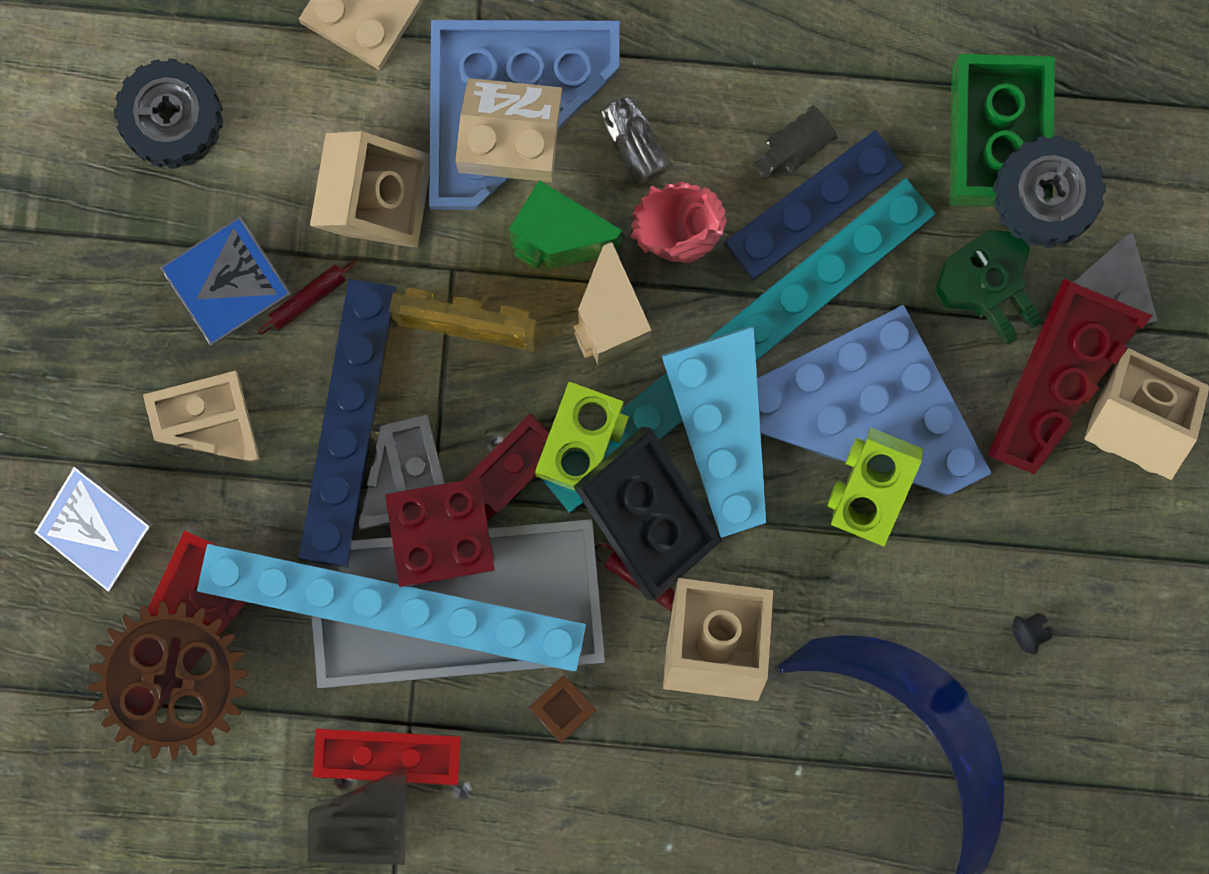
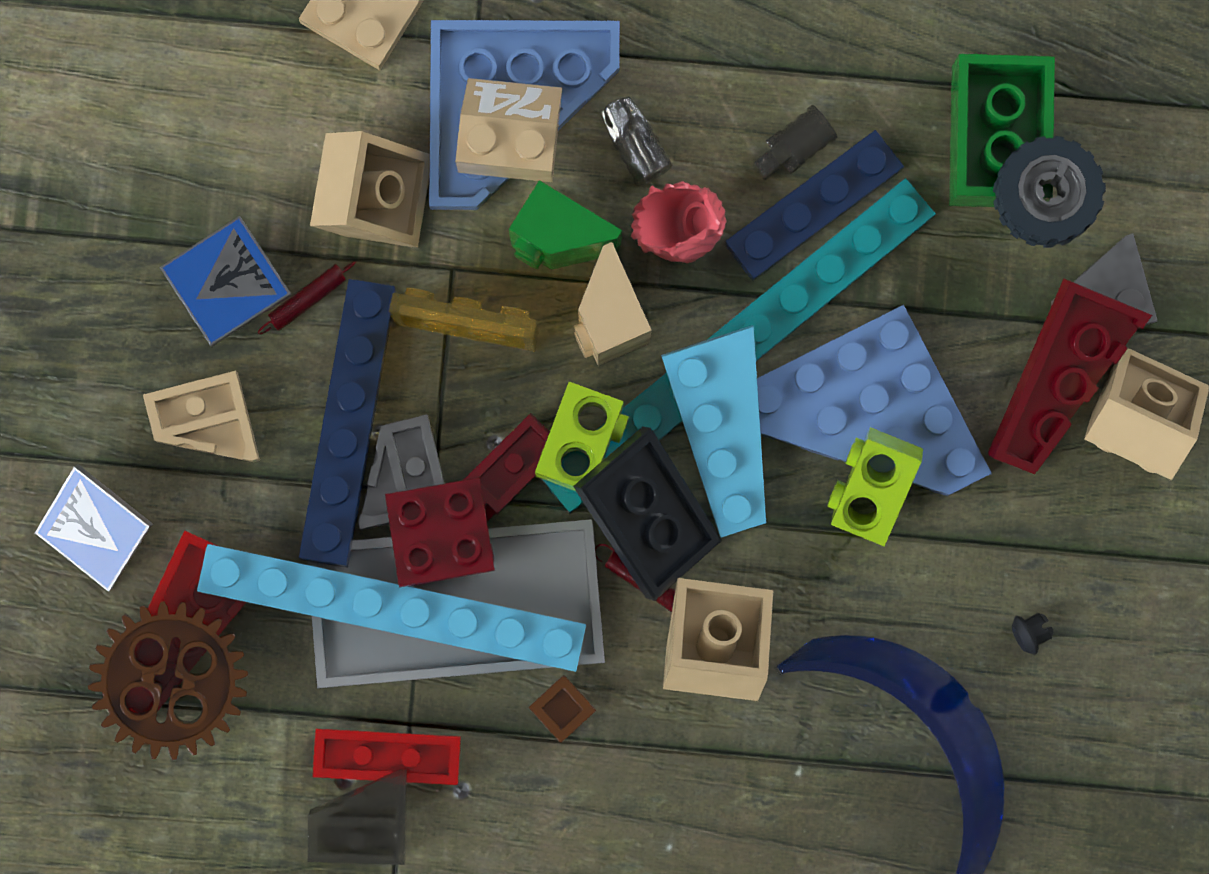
black wheel [114,59,223,169] -> none
dark green hinge [934,230,1042,345] -> none

